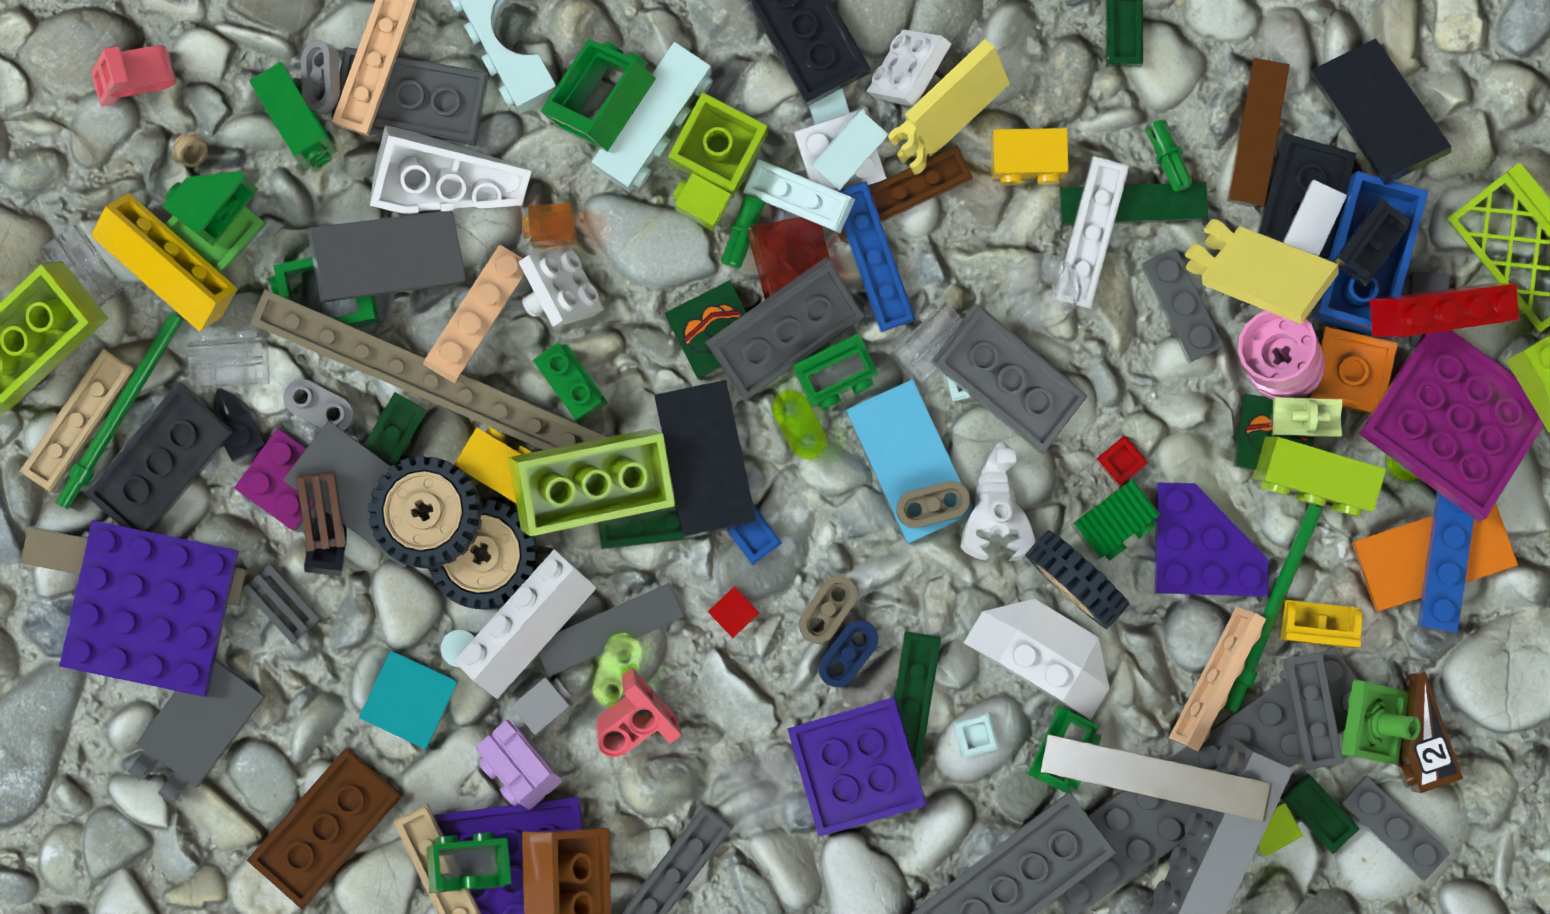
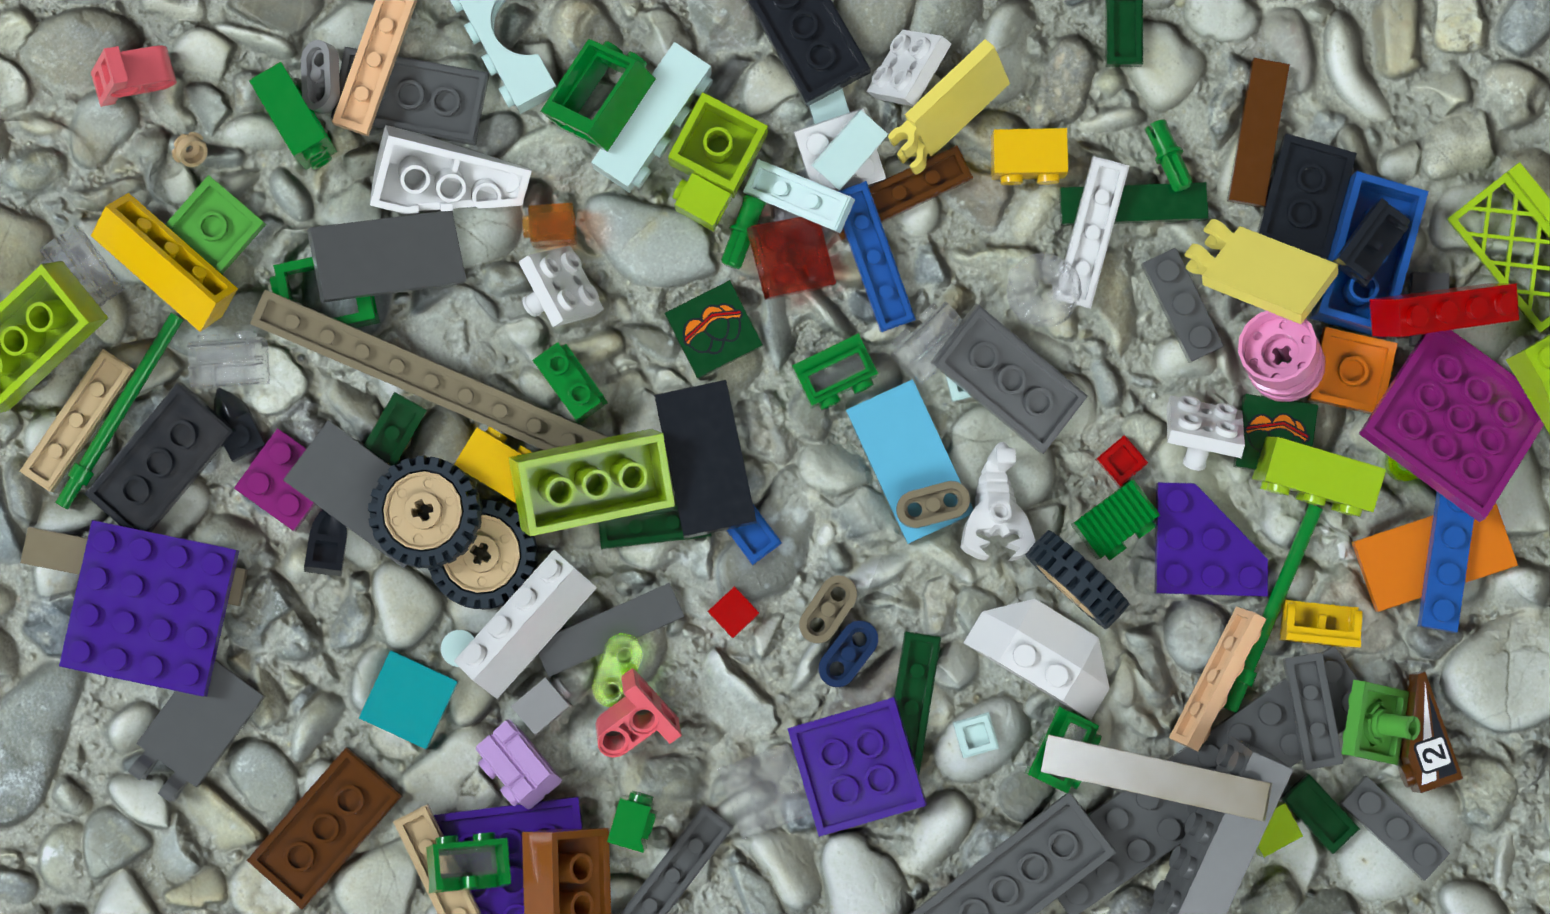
green slope [163,171,259,246] -> none
dark grey tile [242,564,321,644] -> none
light grey plate [283,379,355,432] -> none
reddish brown tile [296,471,346,551] -> none
light nougat plate [423,244,525,384] -> none
dark grey tile [705,257,865,401] -> none
clear neon green plate [772,390,827,460] -> none
yellowish green hips [1273,397,1342,438] -> none
white tile [1283,180,1347,256] -> none
black tile [1311,38,1451,185] -> none
none -> green window [607,790,658,853]
none -> white plate [1167,395,1245,471]

